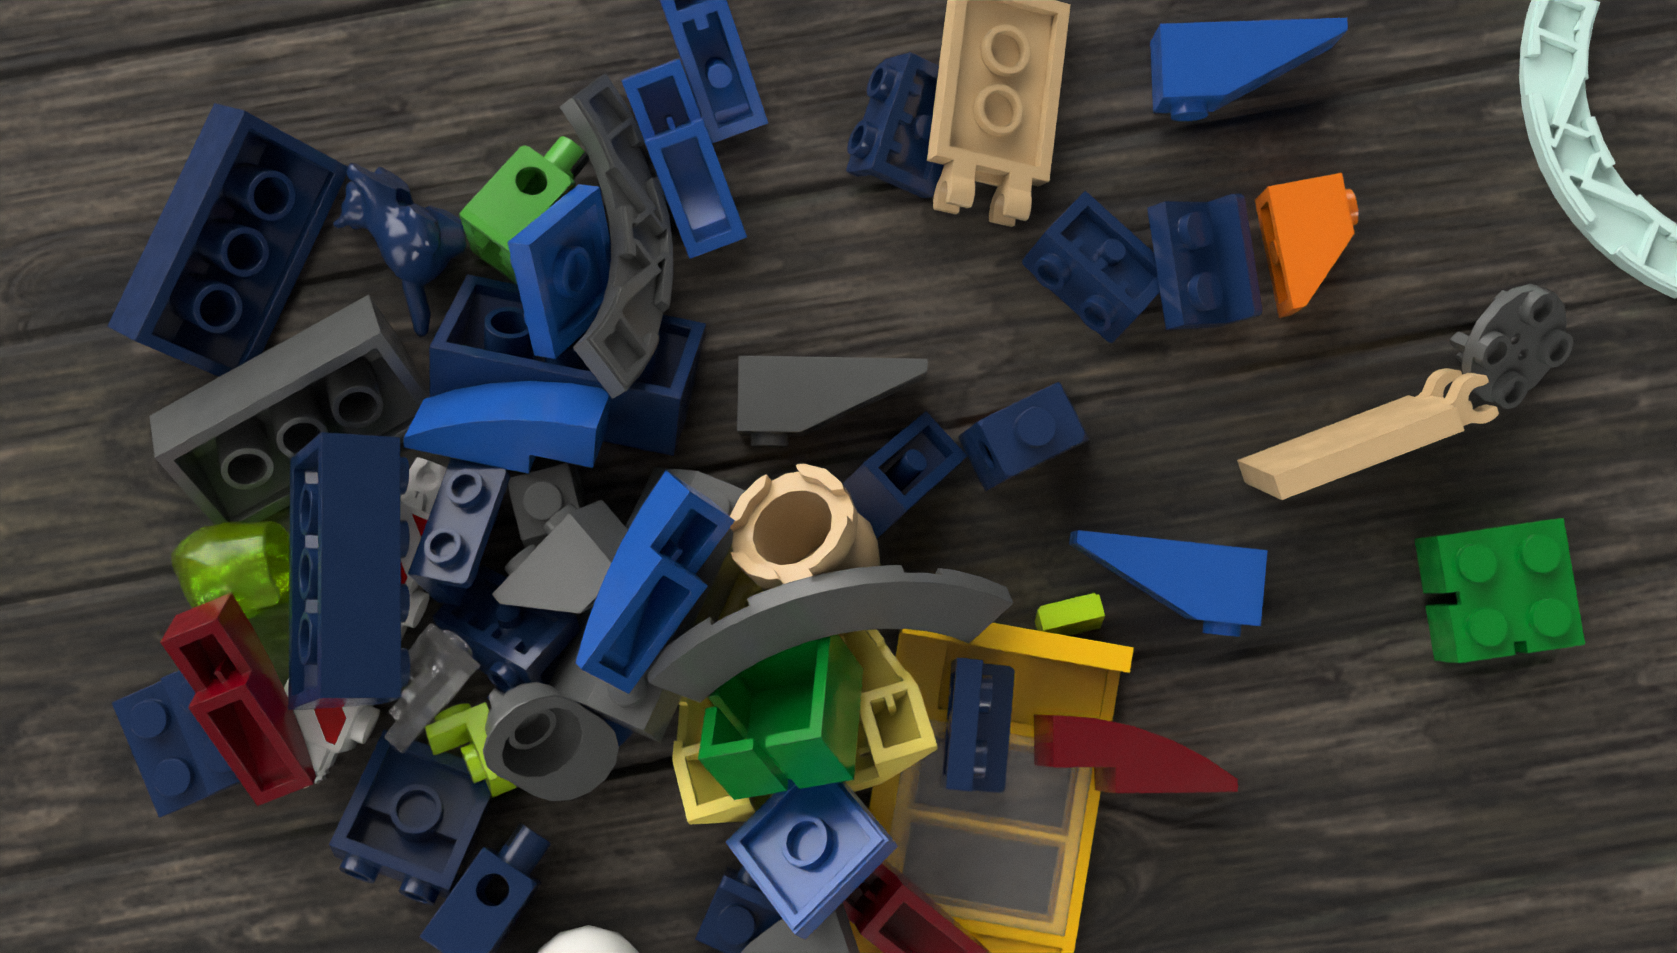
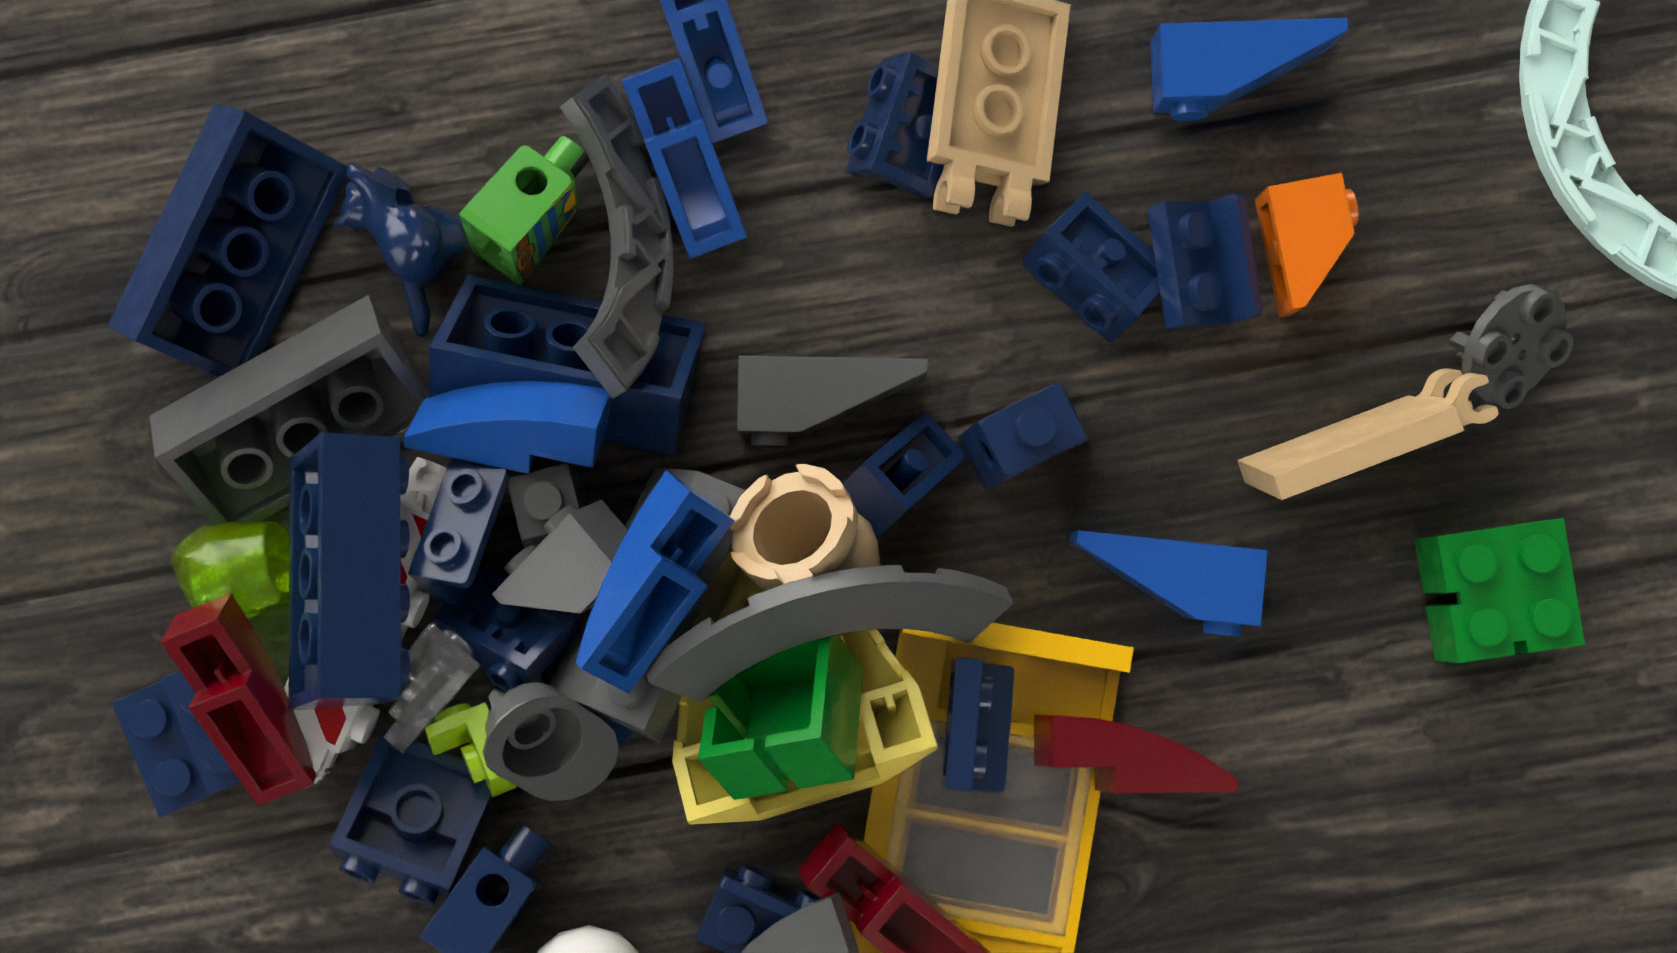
blue plate [507,184,611,359] -> none
blue plate [726,779,898,939] -> none
lime tile [1035,593,1105,636] -> none

